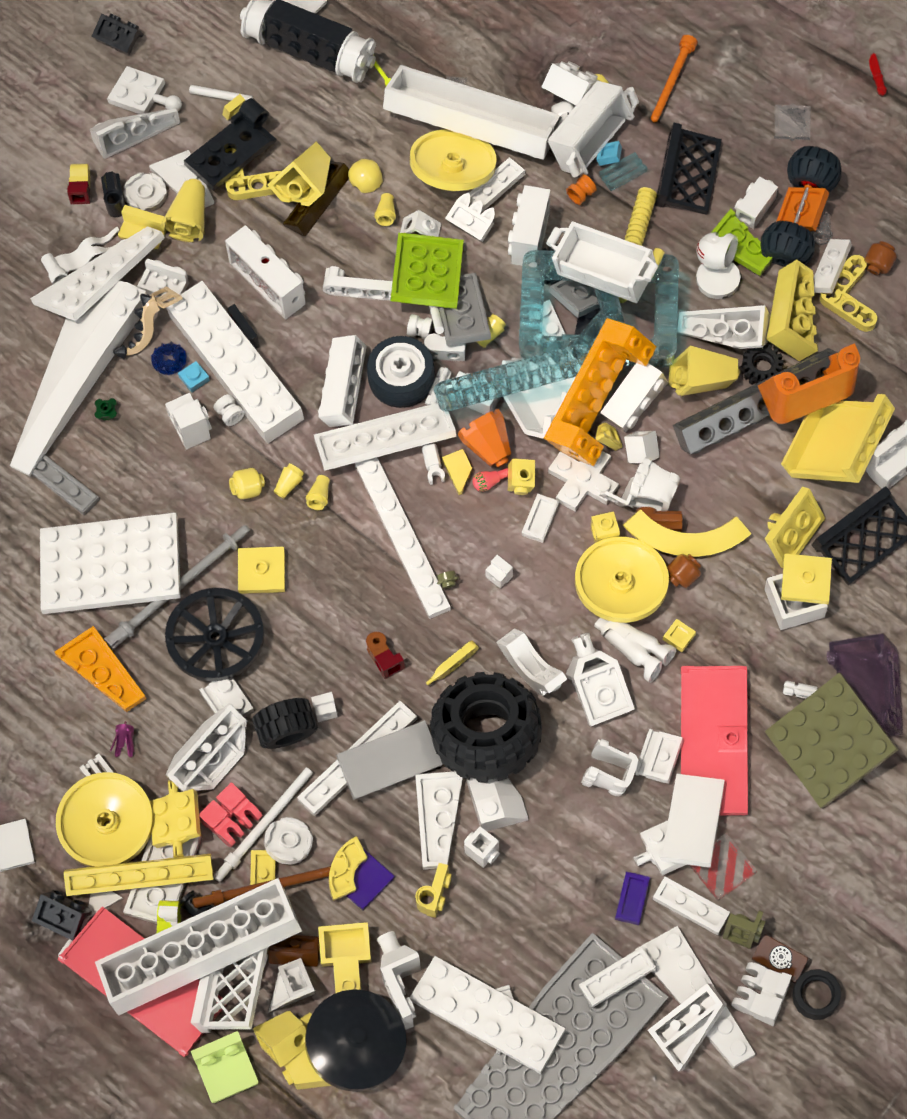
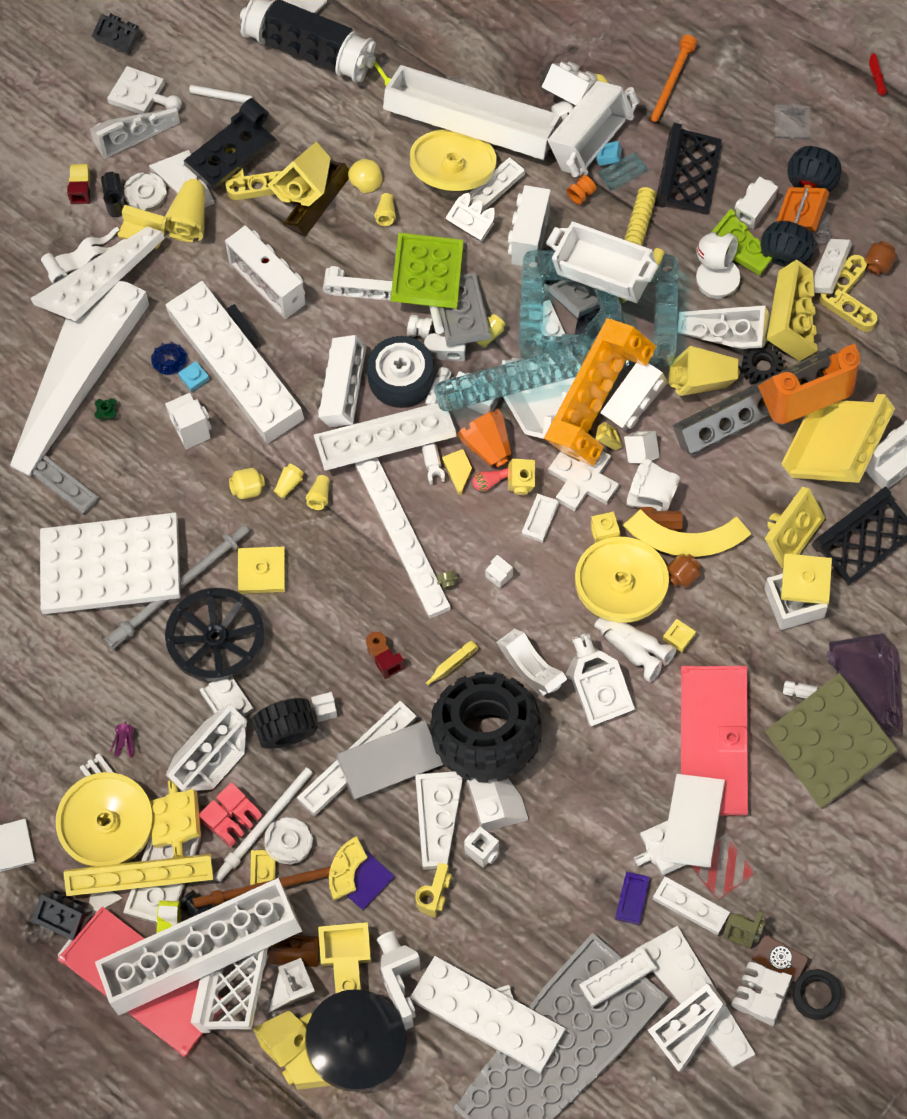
light orange wing [54,626,146,712] -> none
tan piece [113,287,183,359] -> none
white bracket [137,259,189,301] -> none
yellowish green bracket [191,1031,258,1103] -> none
white wheel [213,394,245,426] -> none
light yellow tile [222,94,245,120] -> none
white bracket [400,210,441,237] -> none
white piece [581,739,638,796] -> none
white bracket [599,477,635,507] -> none
white plate [635,729,683,784] -> none

